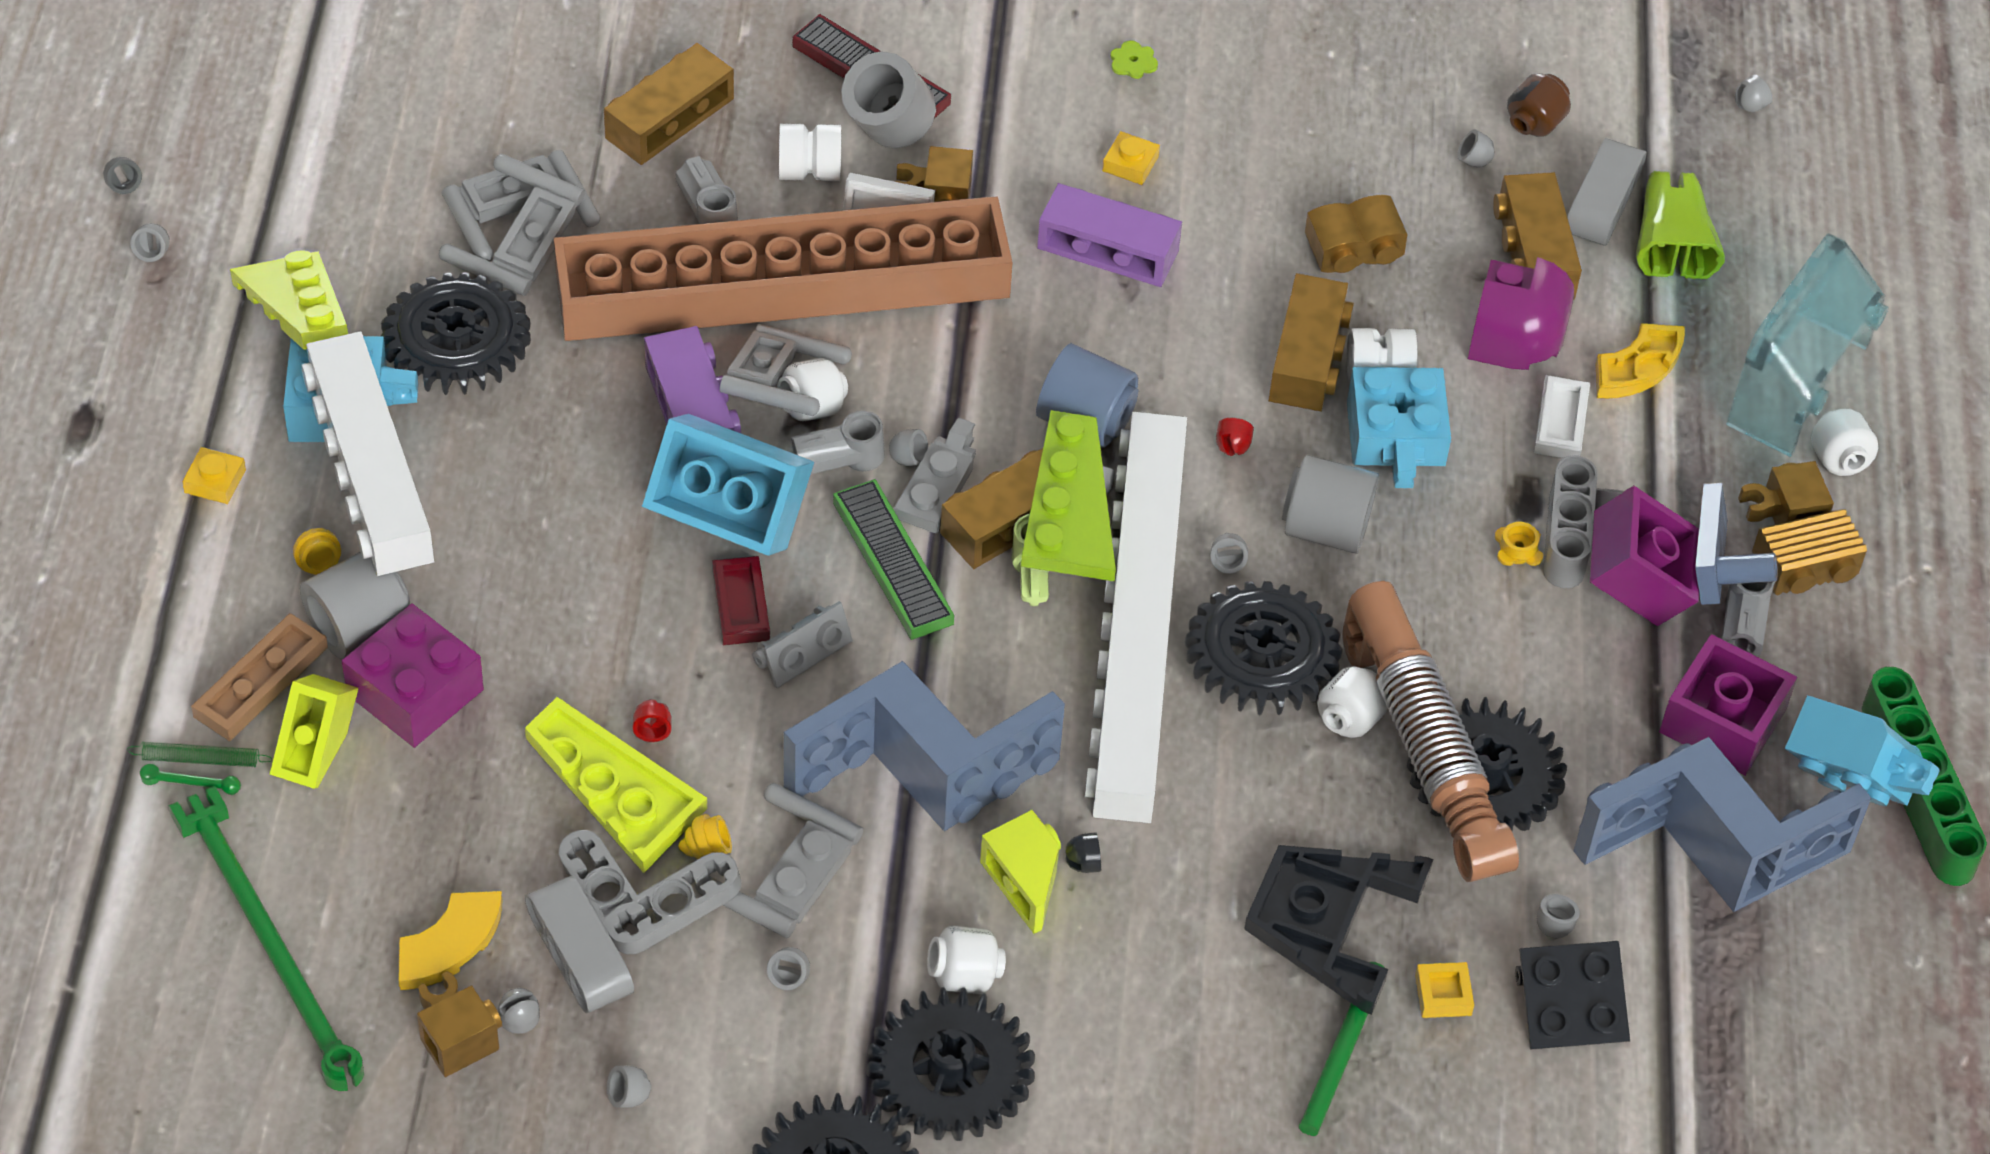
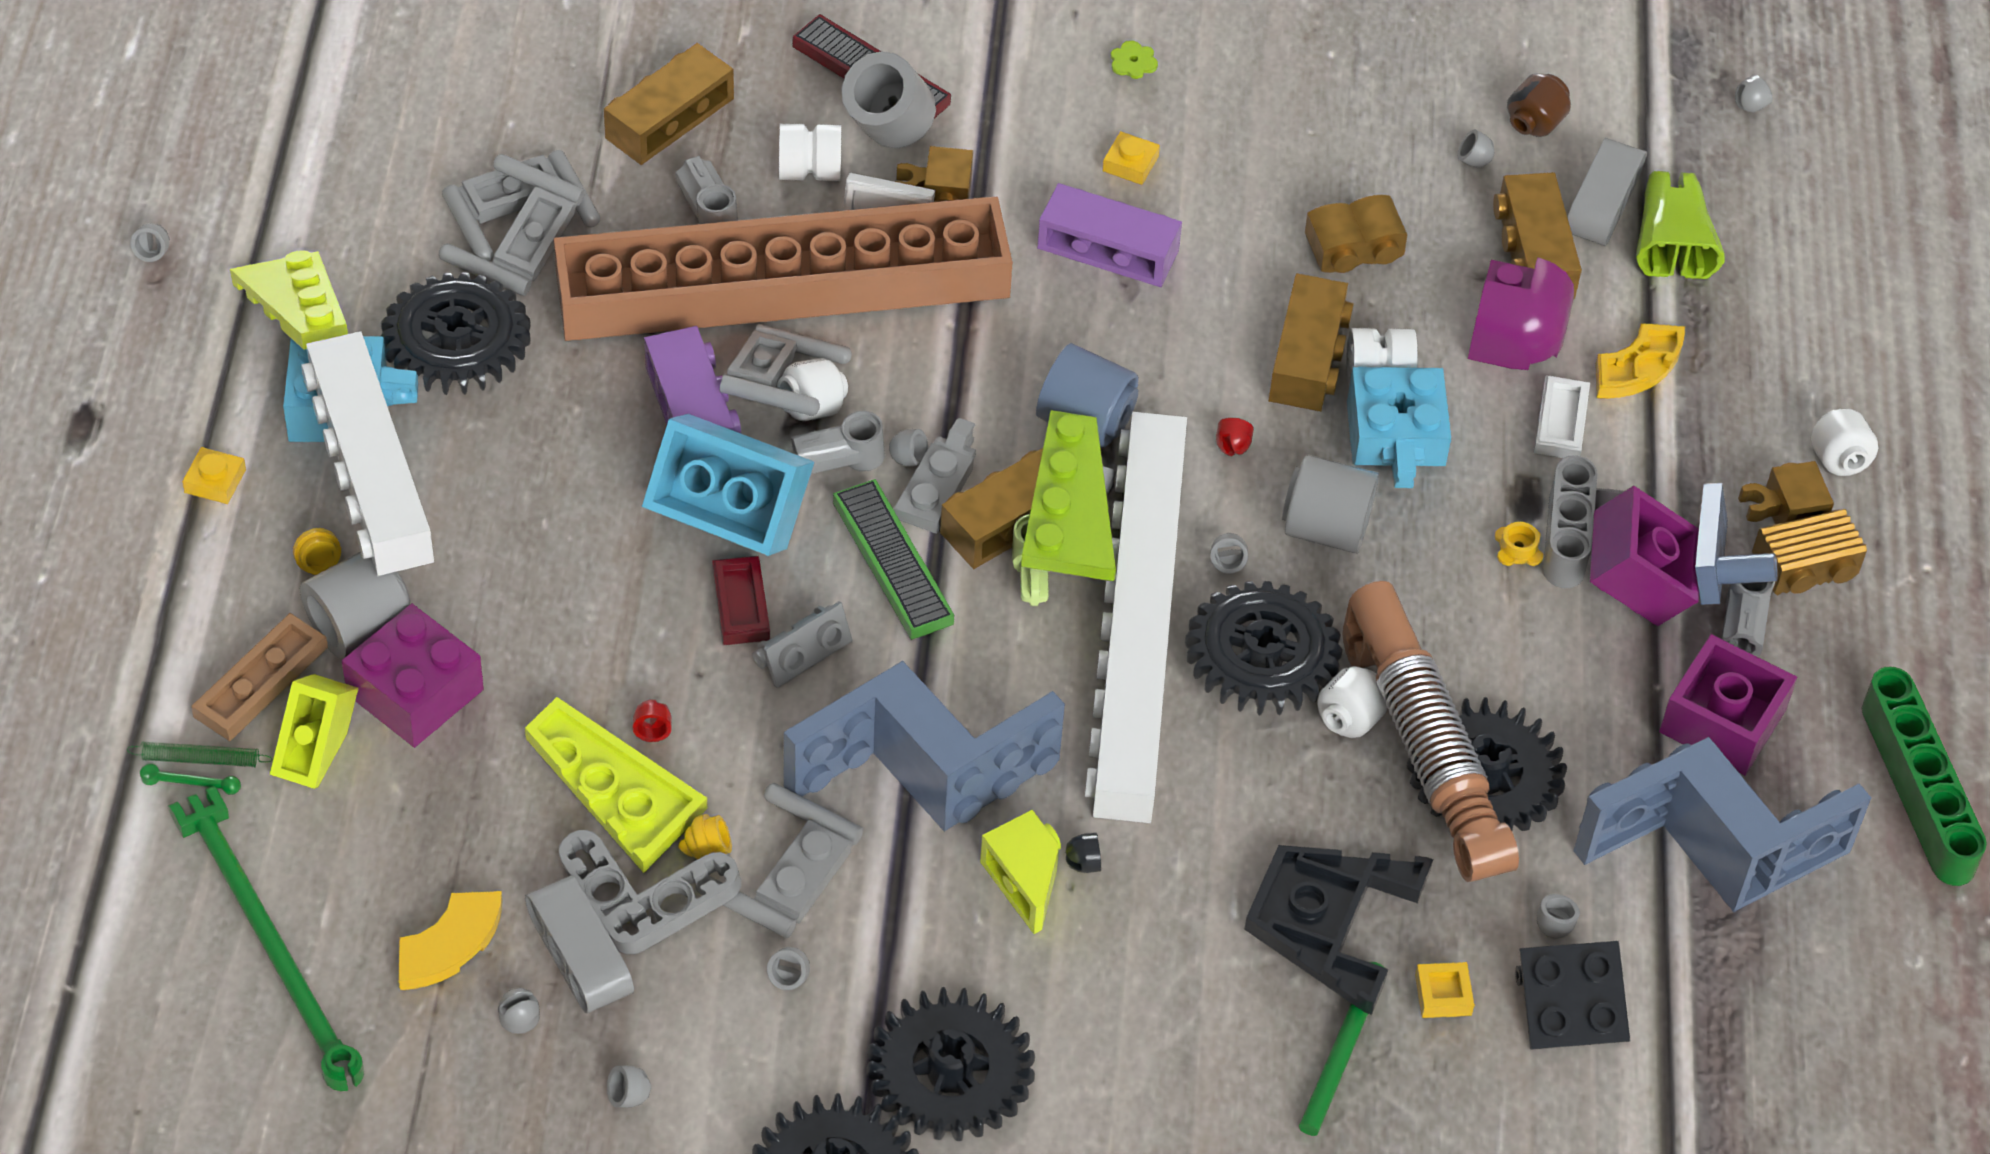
dark grey hinge [103,157,142,194] -> none
pearl gold brick [417,971,502,1078] -> none
white head [927,926,1006,994] -> none
clear light blue windscreen [1726,233,1889,457] -> none
medium azure hinge [1785,695,1939,807] -> none

